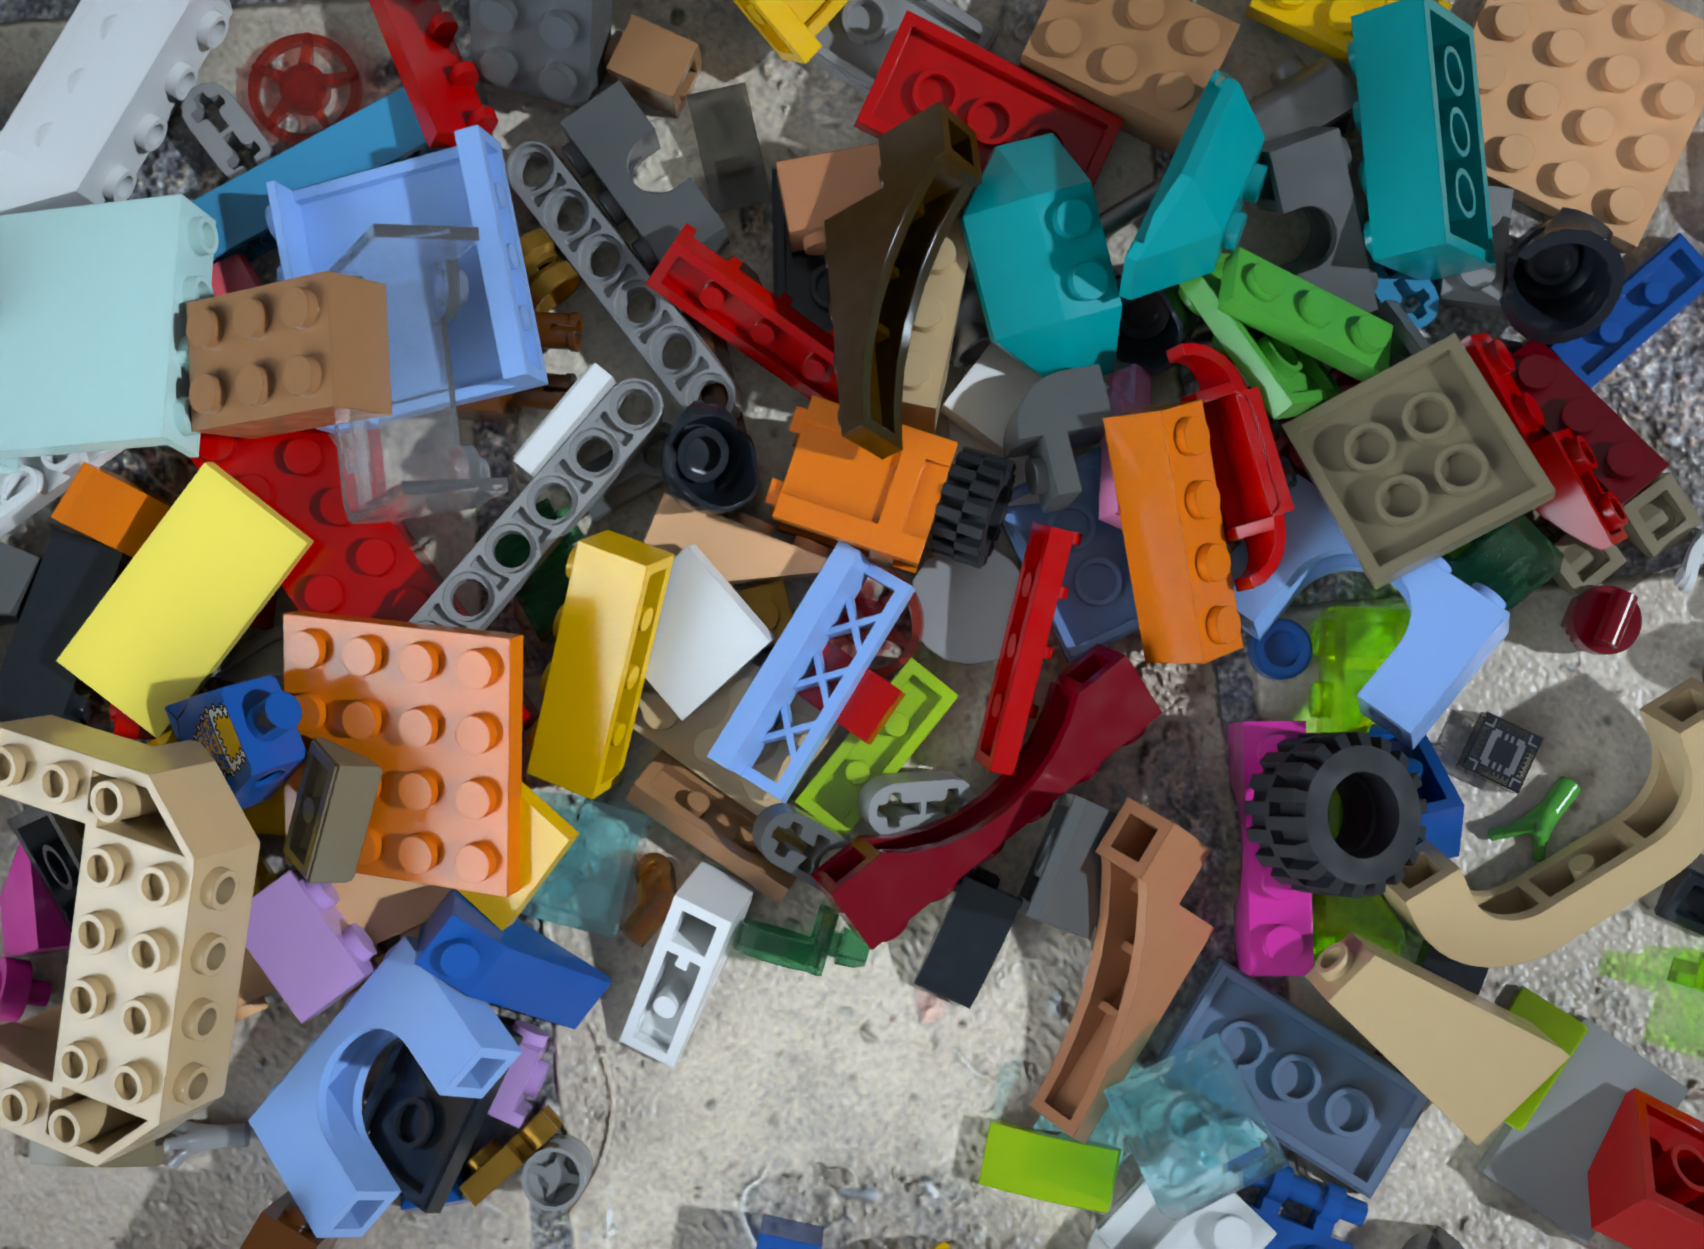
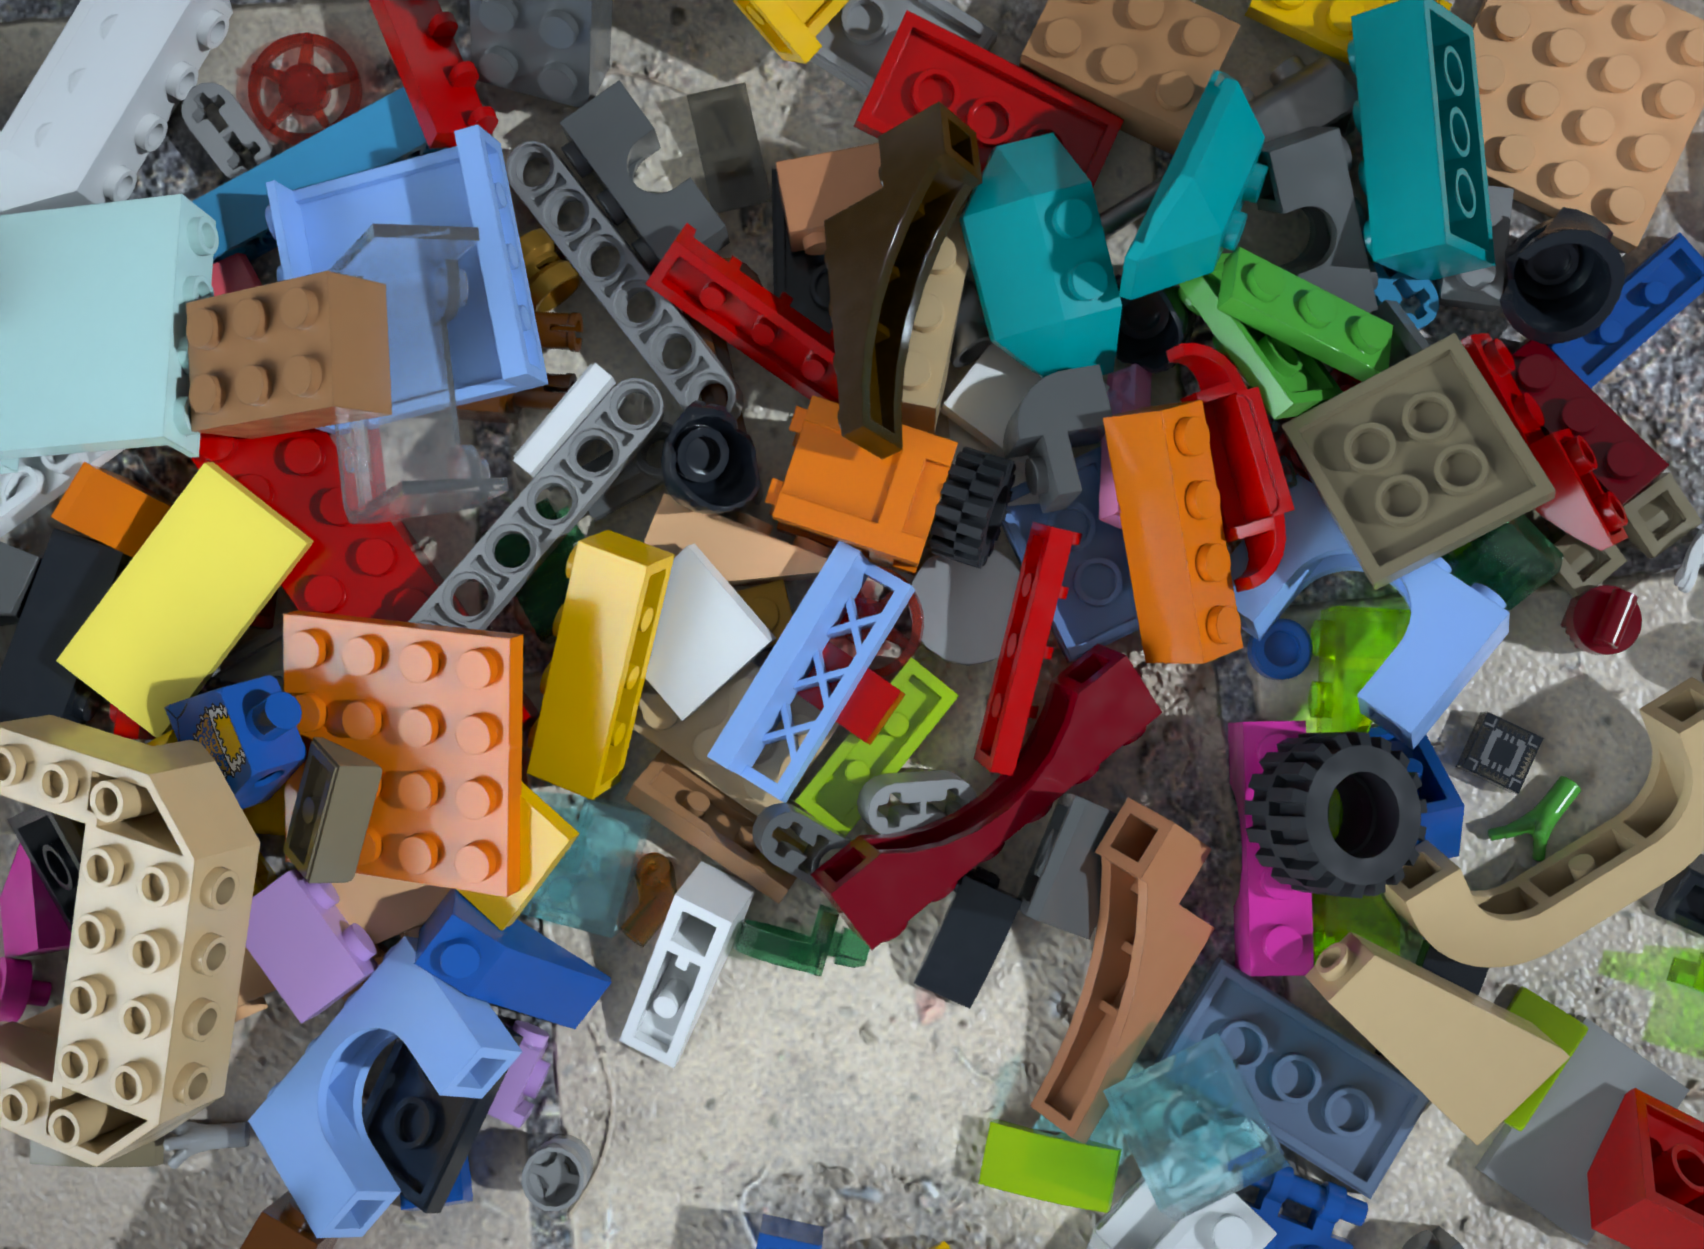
pearl gold plate [459,1105,564,1207] -> none
medium nougat brick [604,14,703,118] -> none

